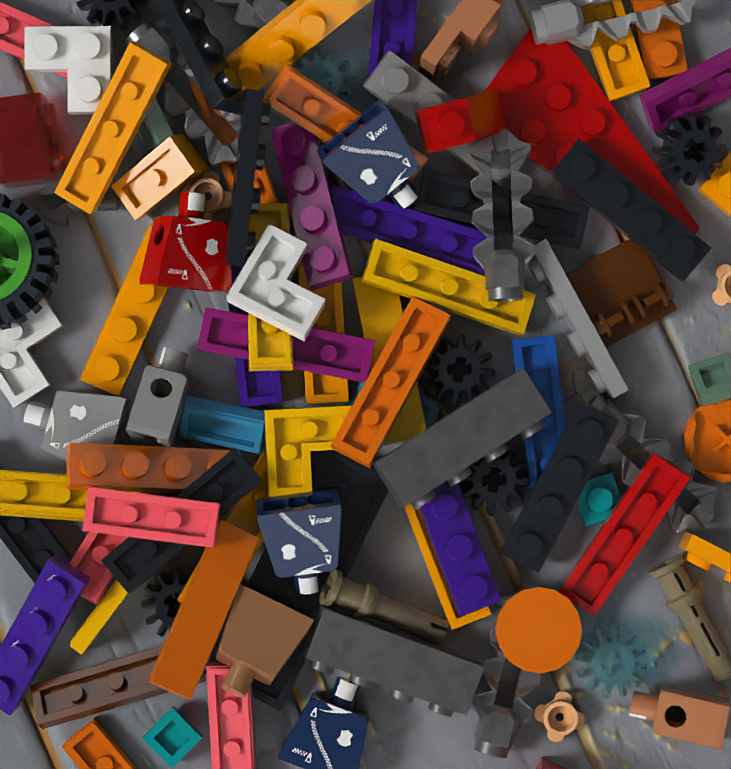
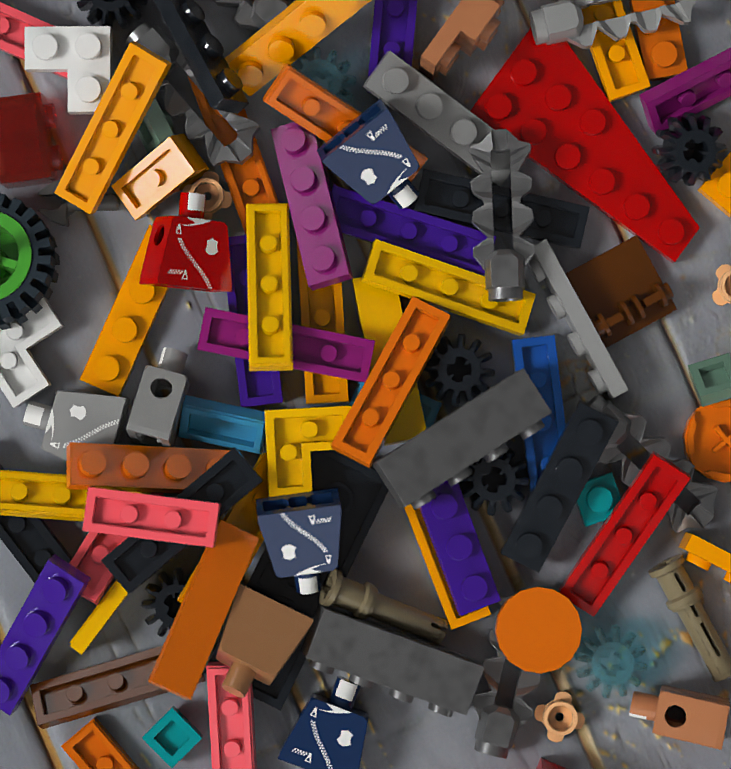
black plate [225,88,271,266] -> none
white plate [227,224,325,341] -> none
red slope [414,89,508,153] -> none
black plate [550,139,711,282] -> none

